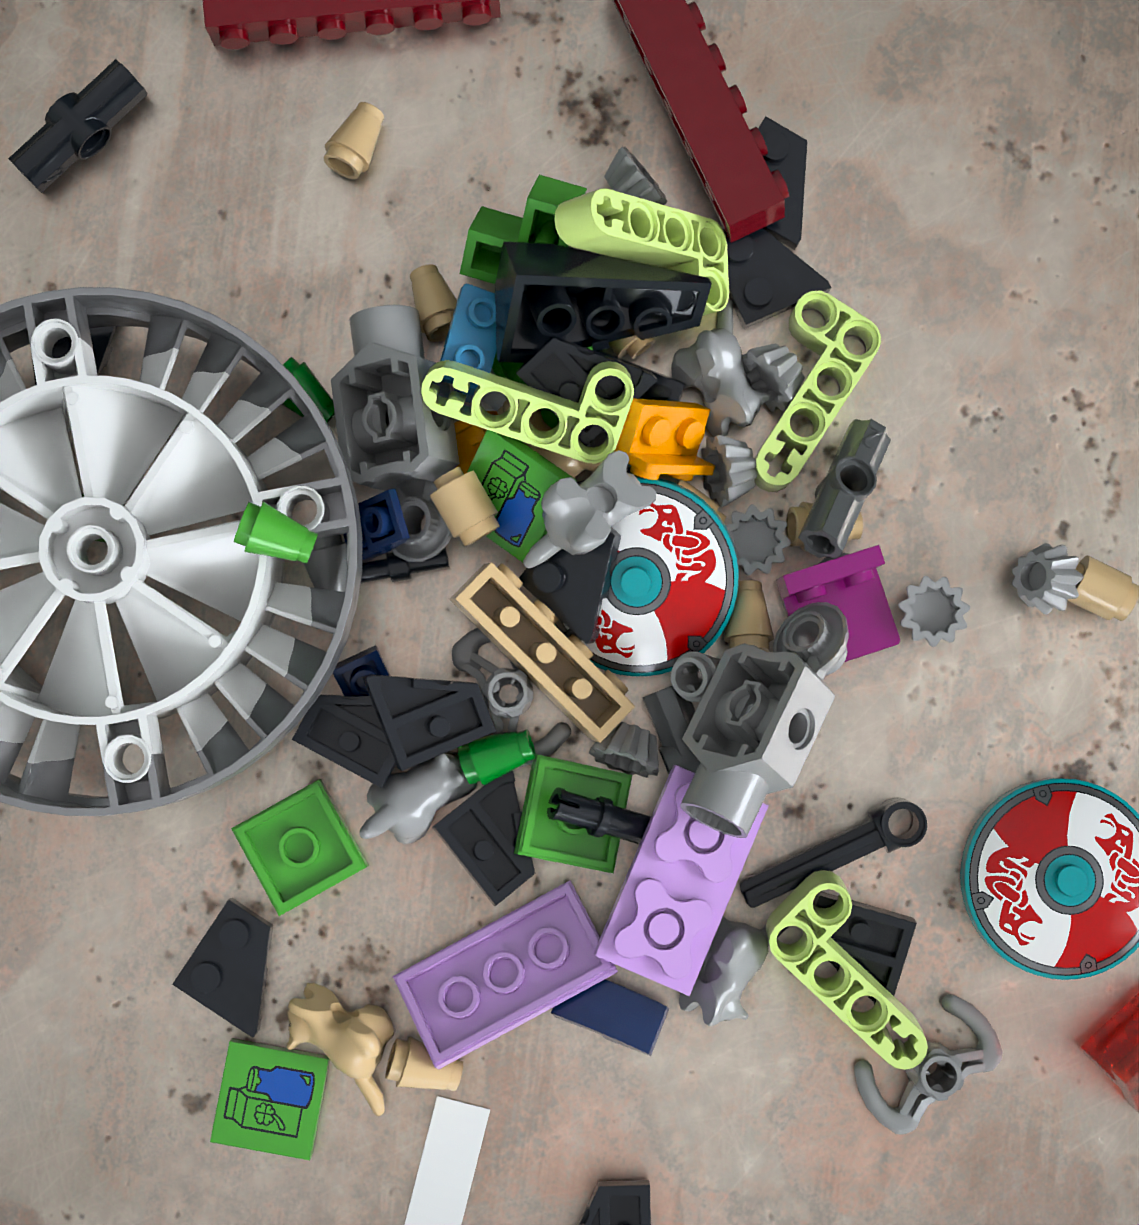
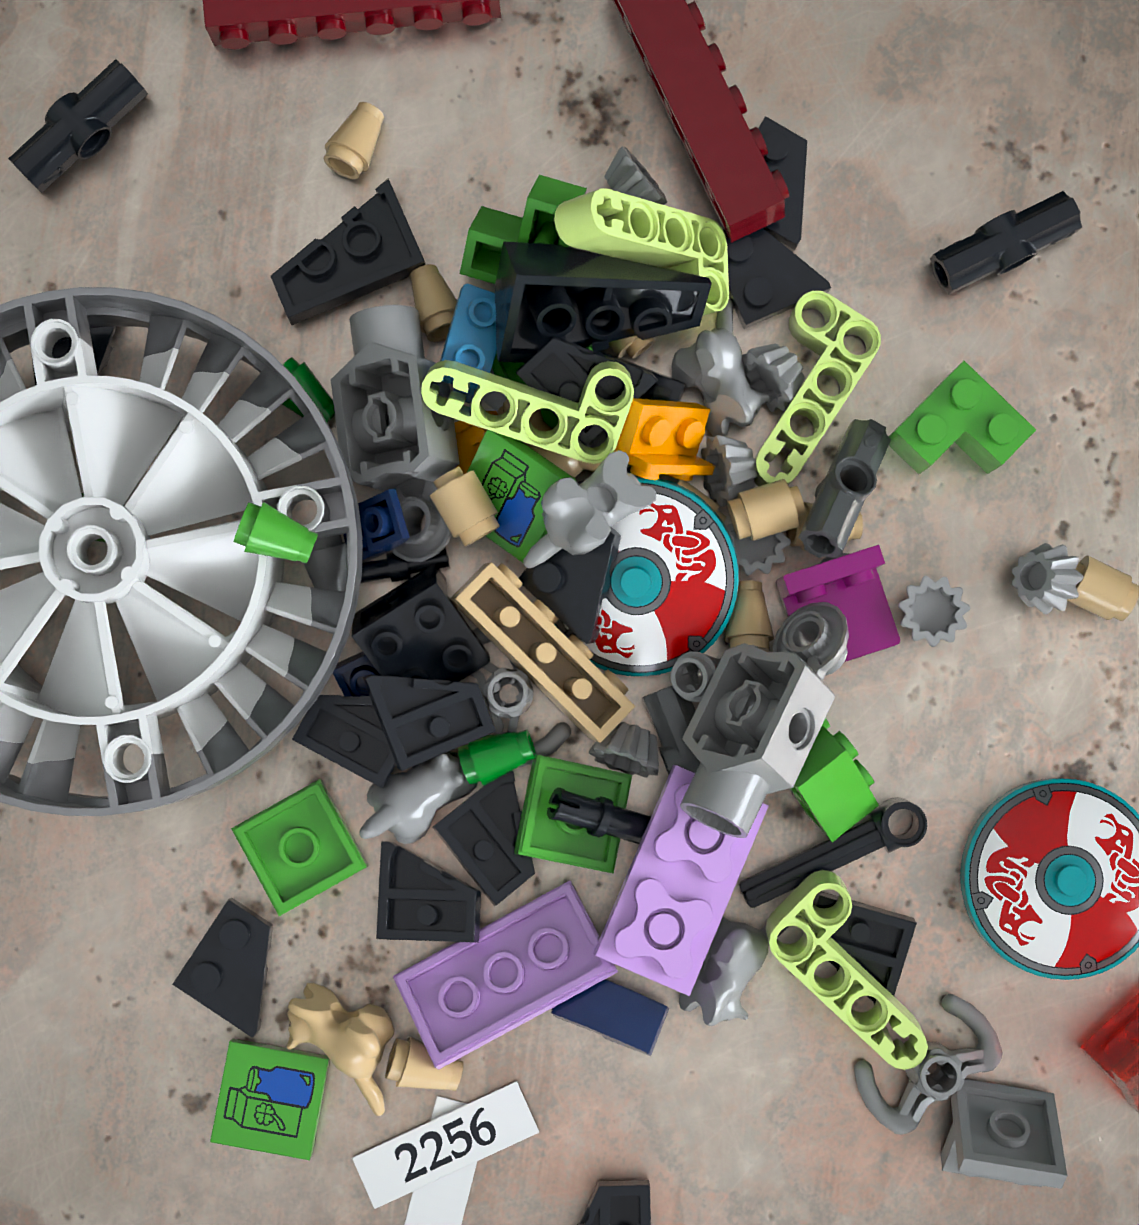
none -> black wing [271,178,426,325]
none -> black bracket [352,563,490,681]
none -> white sticker [352,1081,539,1209]
none -> black wing [376,841,481,943]
none -> tan brick [727,479,805,541]
none -> bright green brick [789,718,879,842]
none -> bright green brick [888,361,1036,474]
none -> black piece [930,191,1082,295]
none -> light grey bracket [941,1079,1068,1189]

